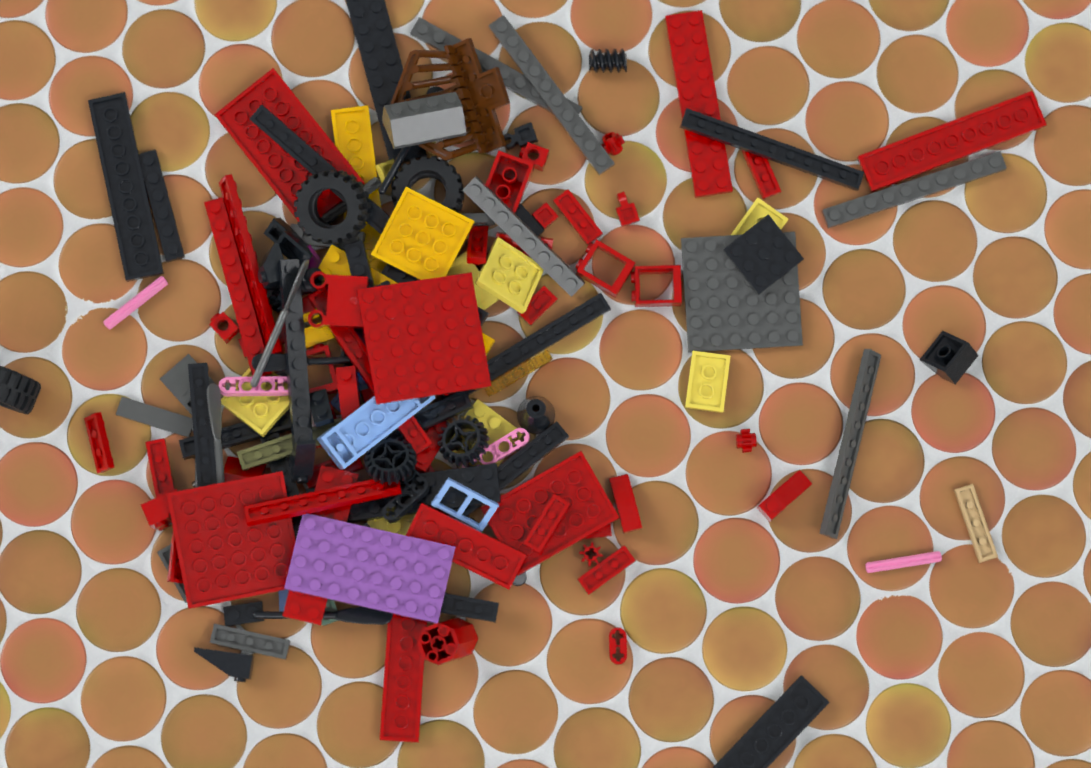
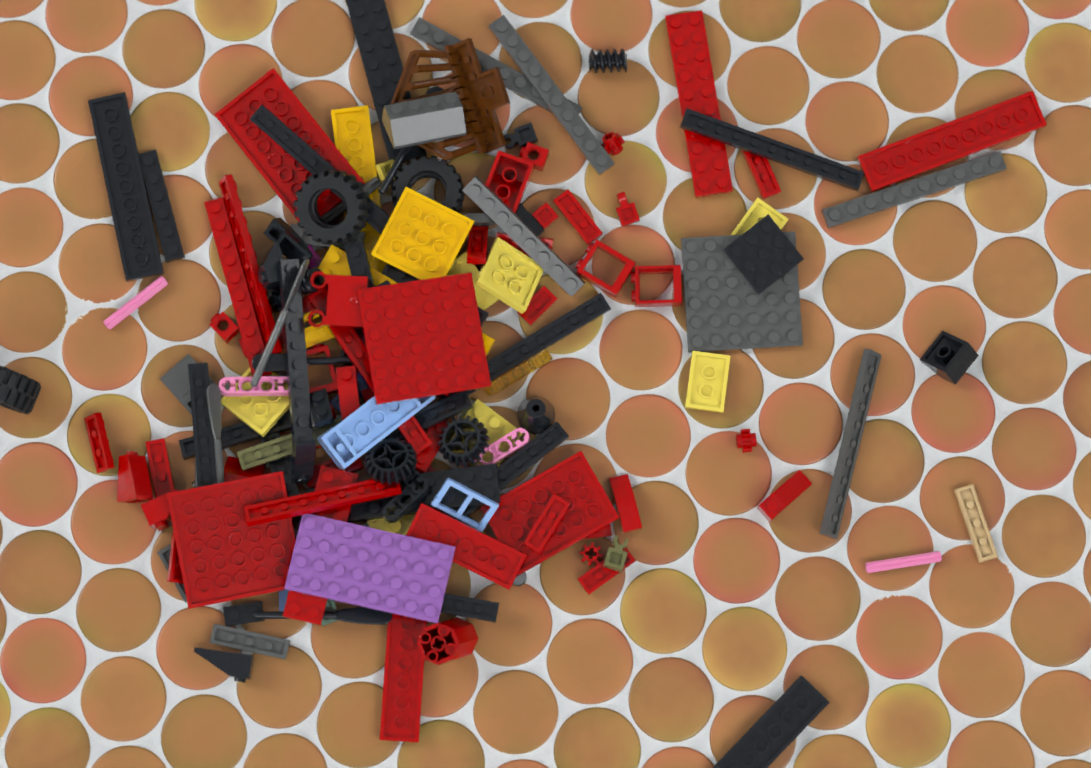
dark grey tile [116,397,193,438] -> none
red beam [609,627,627,665] -> none
none -> red slope [117,451,153,504]
none -> olive plate [603,535,628,572]

